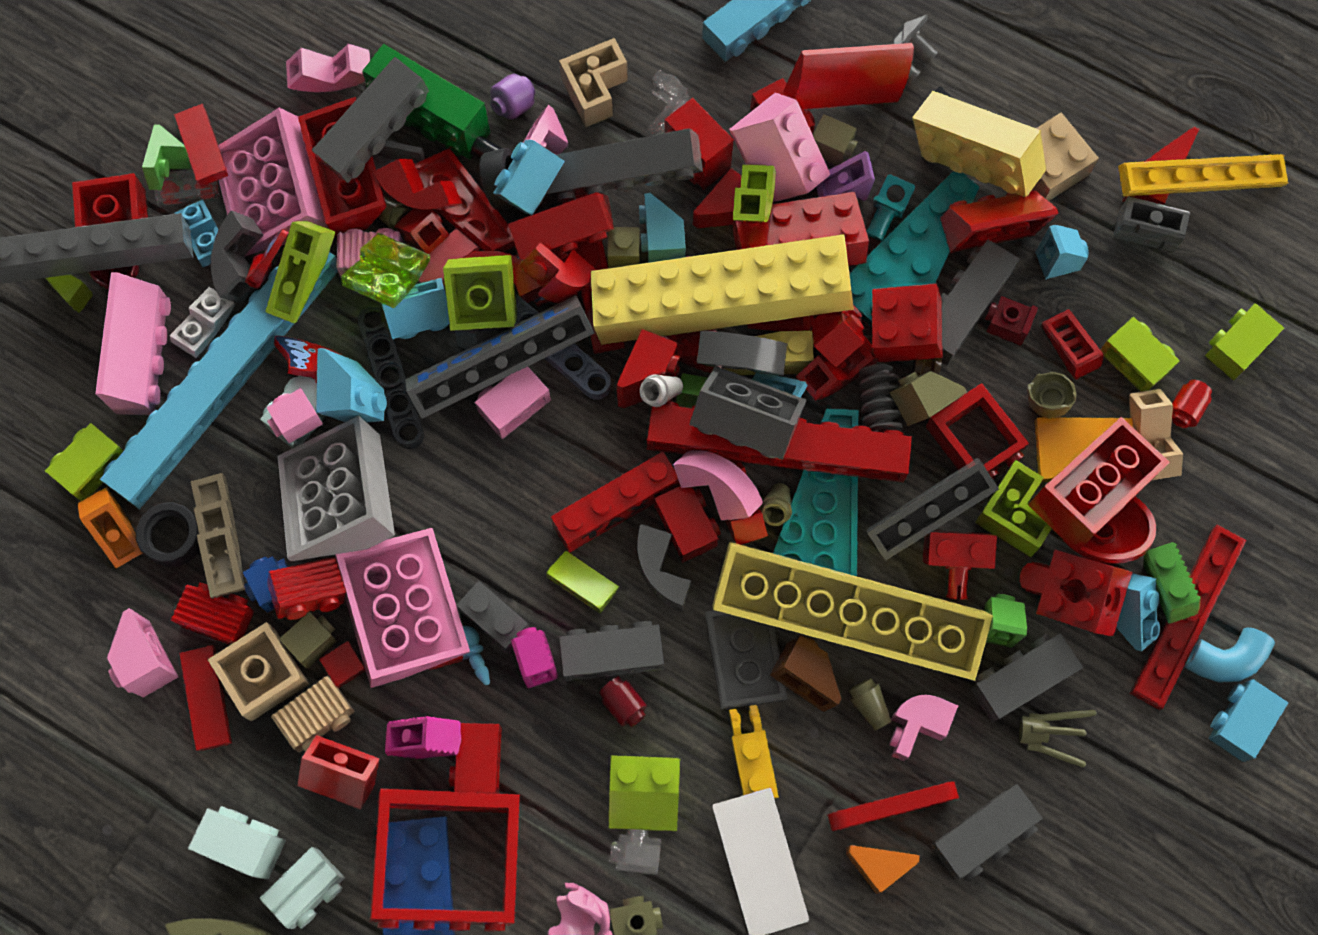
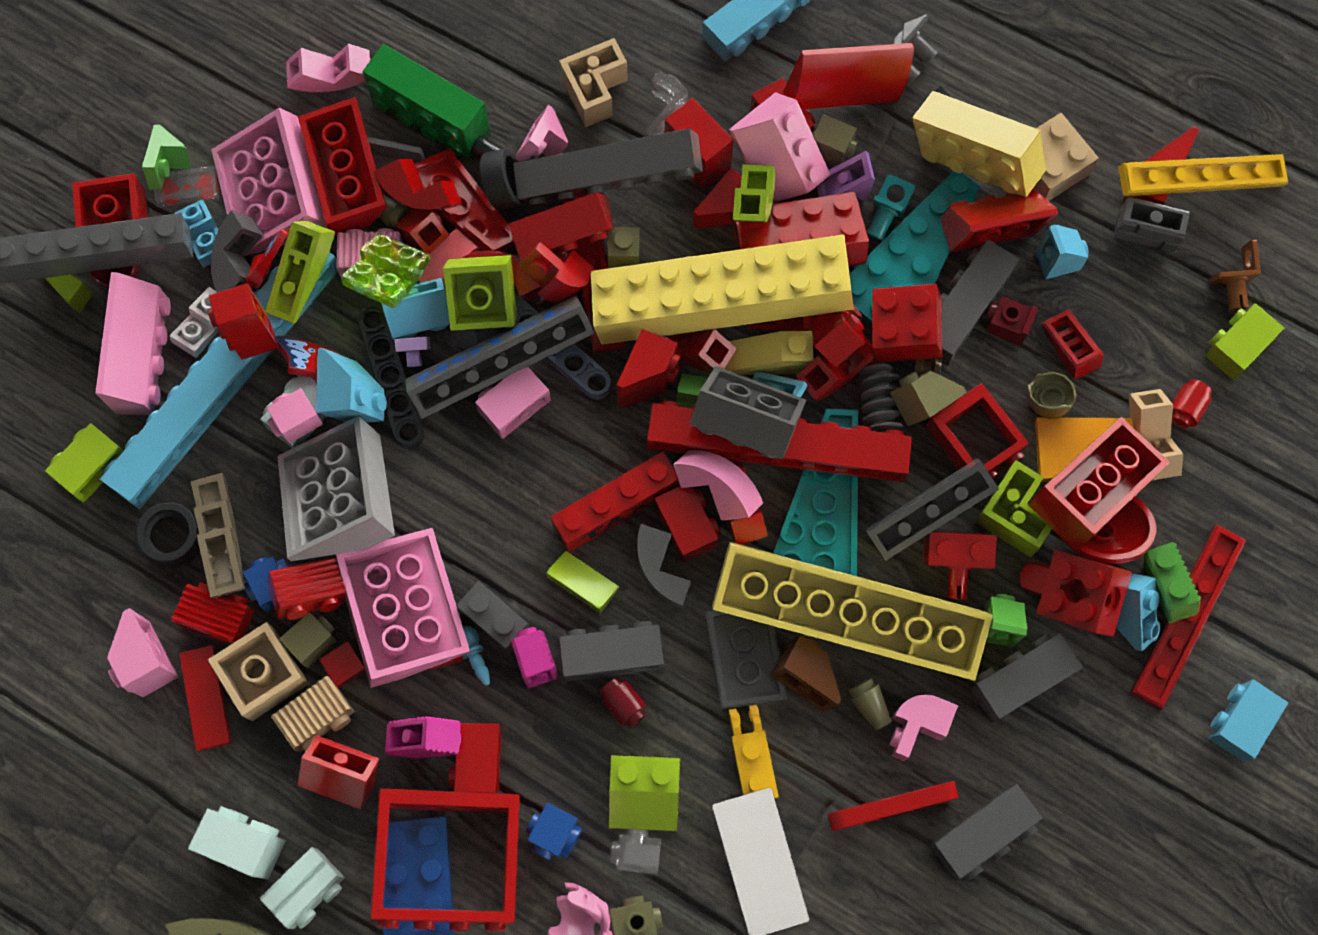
orange slope [77,487,143,568] -> none
red tile [174,104,229,187] -> none
dark grey brick [312,57,429,184] -> none
medium lavender head [490,74,535,120] -> none
medium azure brick [494,139,565,215] -> none
medium azure slope [639,193,686,263] -> none
white cone [640,374,683,407] -> none
dark grey brick [697,331,787,375] -> none
olive cone [759,483,792,526] -> none
orange slope [846,845,920,894] -> none
olive plant [1019,710,1097,767] -> none
lime brick [1100,317,1180,392] -> none
medium azure cylinder [1184,627,1275,682] -> none
none -> red brick [207,283,279,360]
none -> lavender tile [394,337,431,367]
none -> blue brick [526,803,583,860]
none -> dark orange bracket [1209,240,1261,312]

